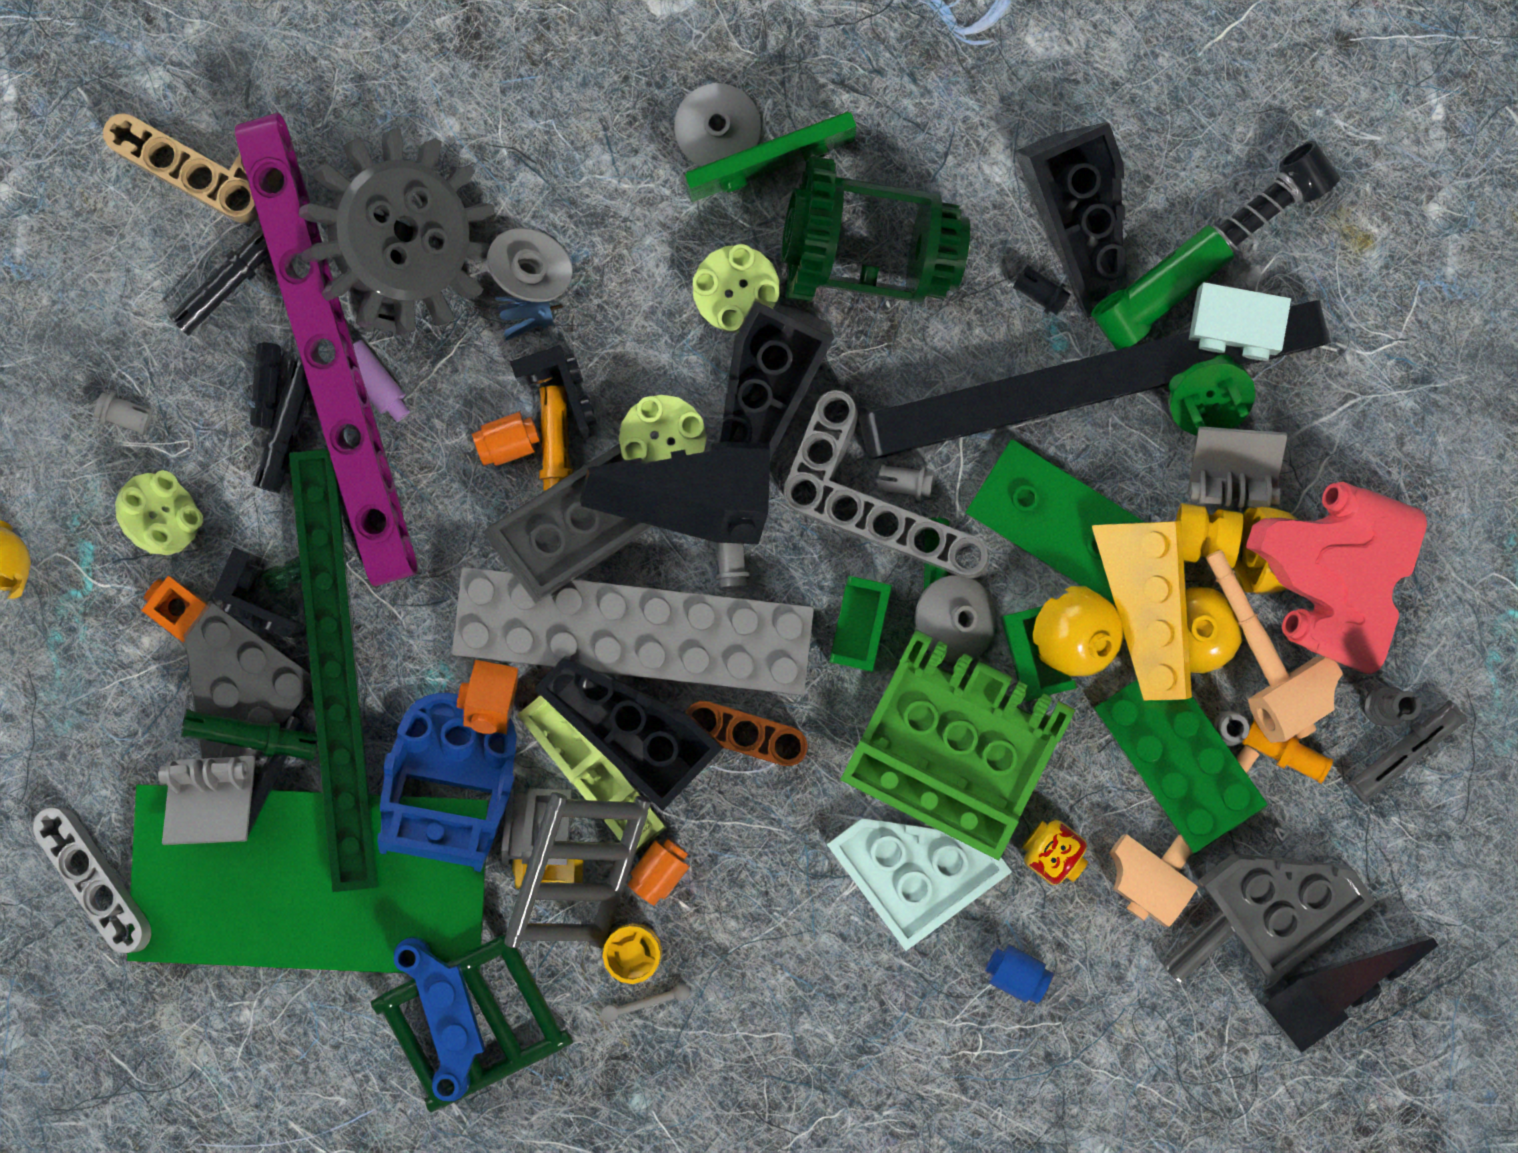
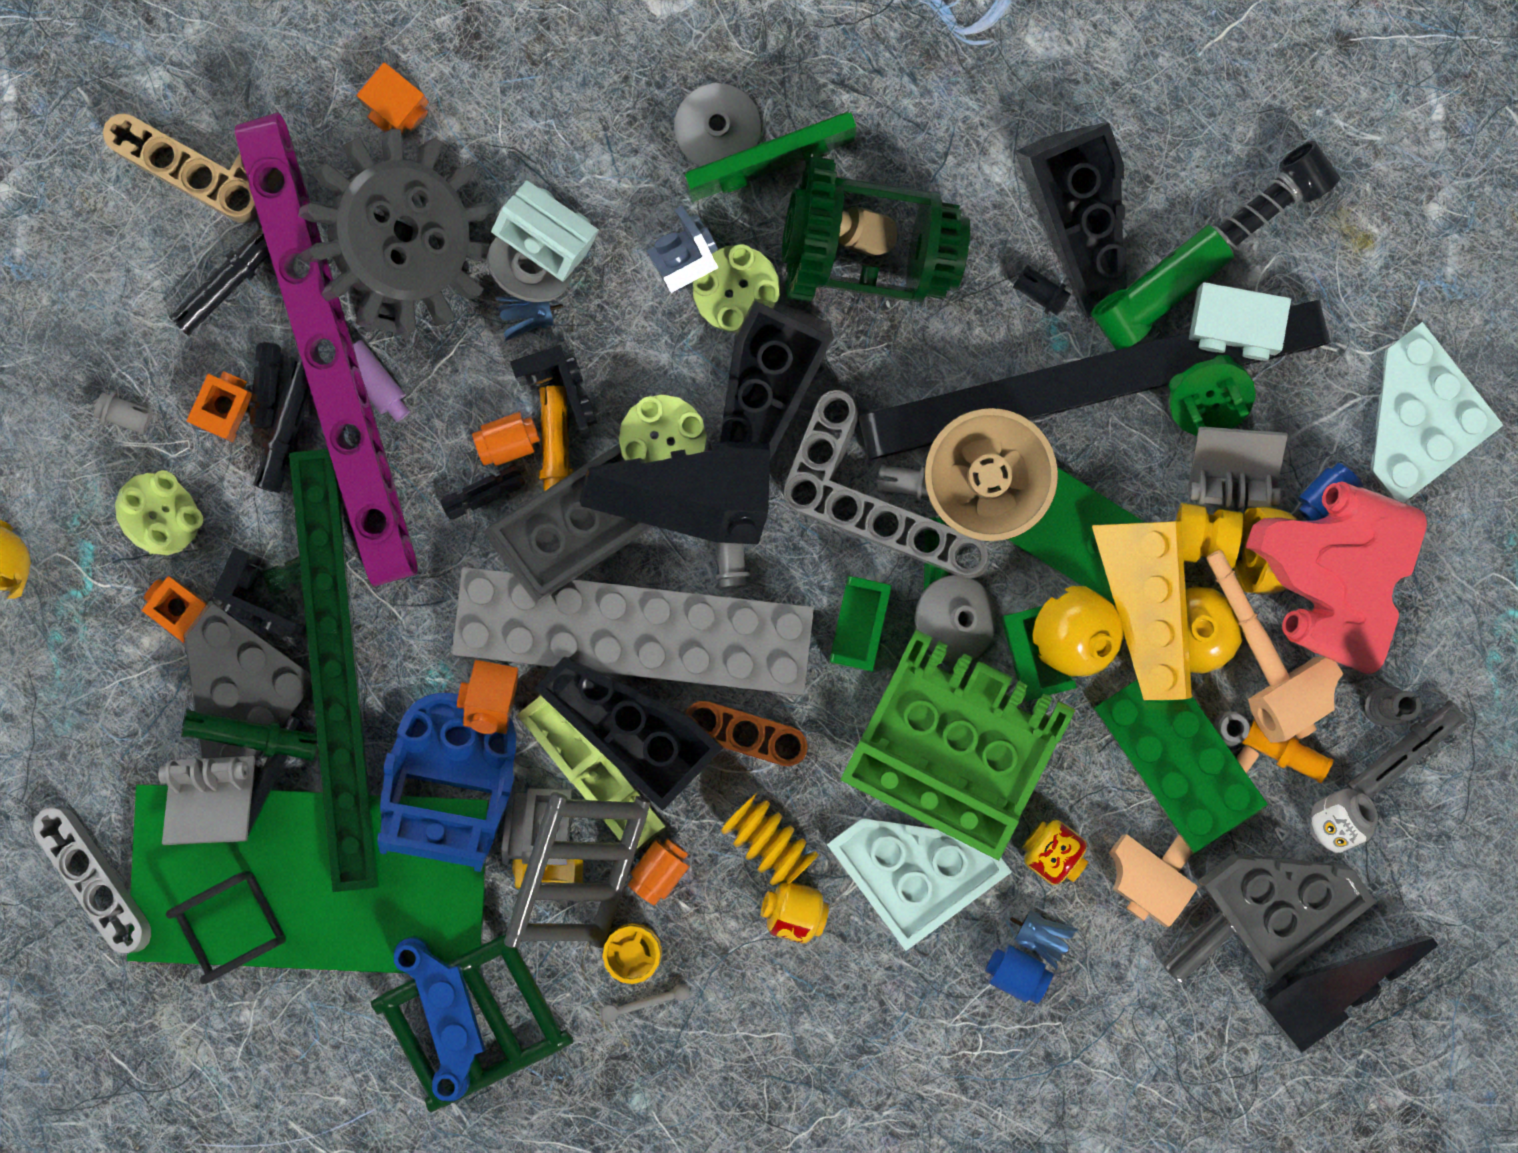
none -> black piece [166,871,286,984]
none -> orange brick [186,371,252,443]
none -> orange brick [356,62,429,135]
none -> black axle [441,465,525,519]
none -> light aqua brick [491,180,599,282]
none -> sand blue bracket [647,206,718,293]
none -> yellow piece [721,791,819,887]
none -> yellow head [760,881,829,944]
none -> tan arm [839,207,897,256]
none -> tan piece [925,408,1058,541]
none -> flat silver piece [1010,909,1078,970]
none -> blue brick [1298,463,1363,521]
none -> head [1310,789,1378,853]
none -> light aqua plate [1370,322,1503,503]

